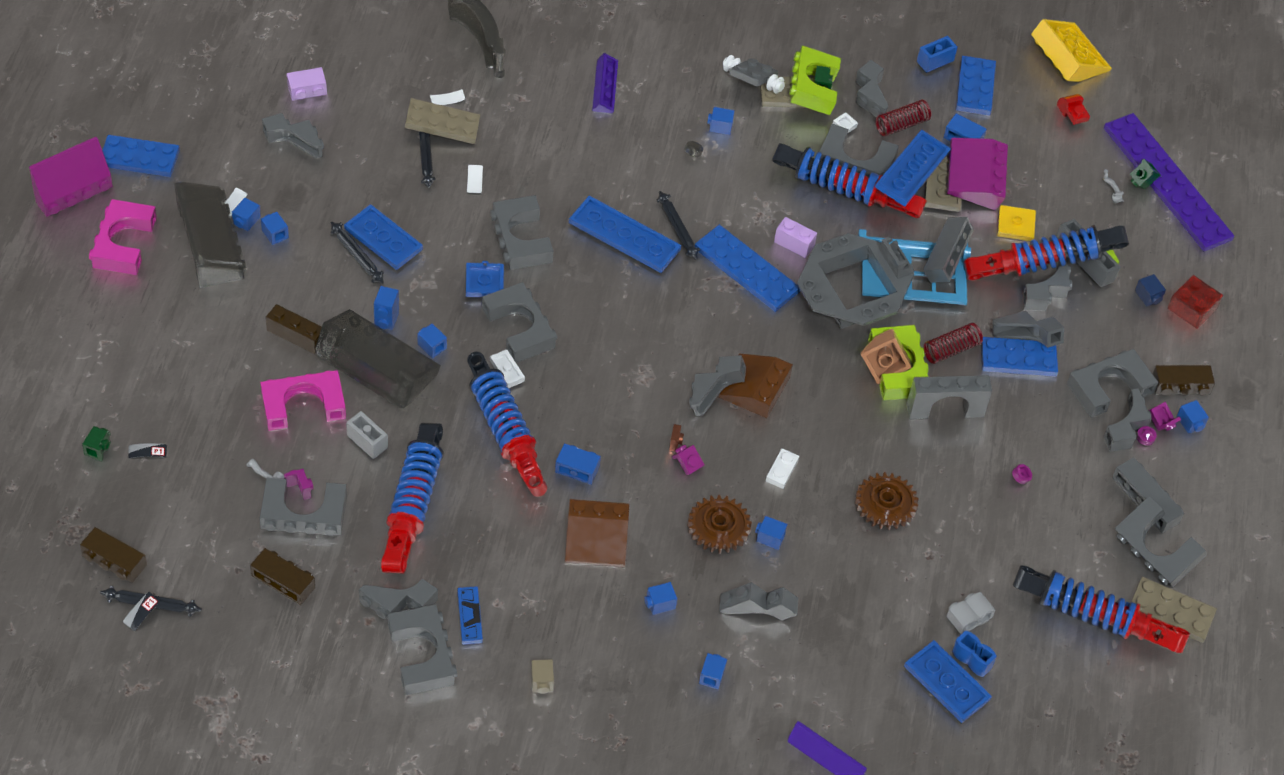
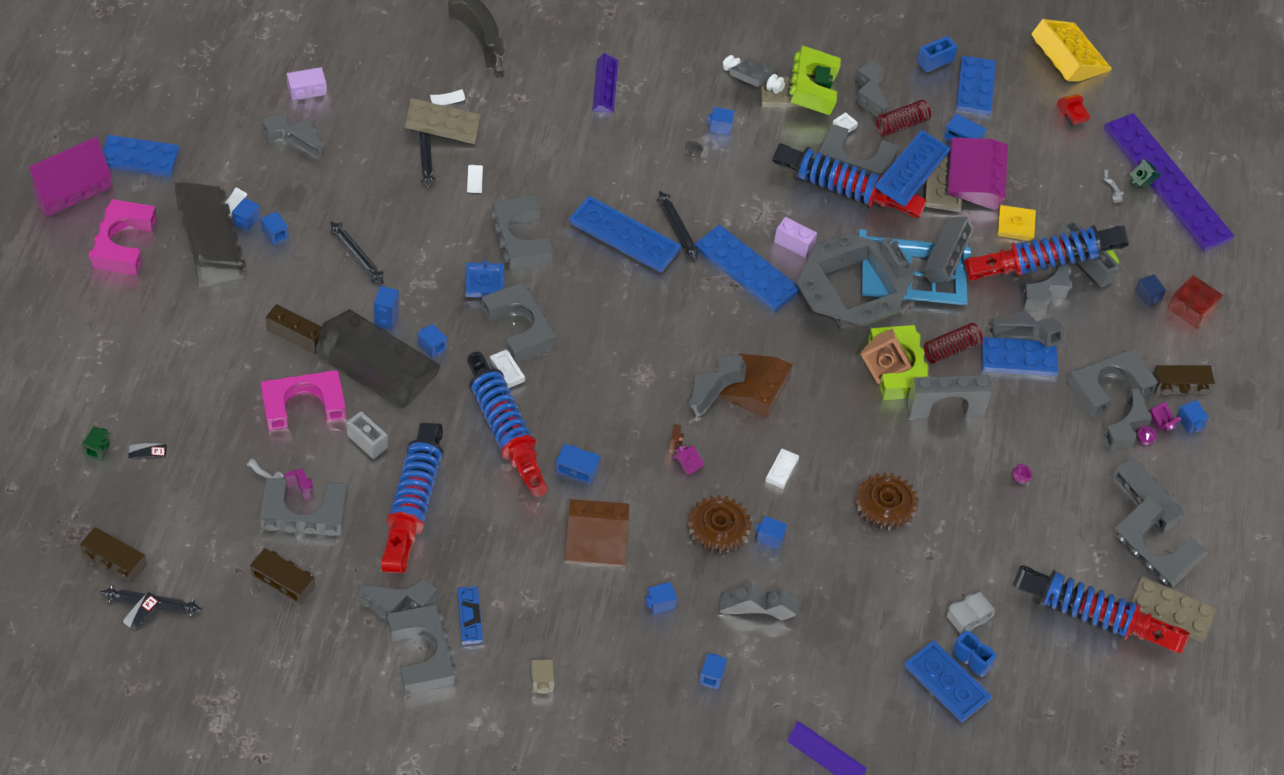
blue plate [344,204,423,270] -> none

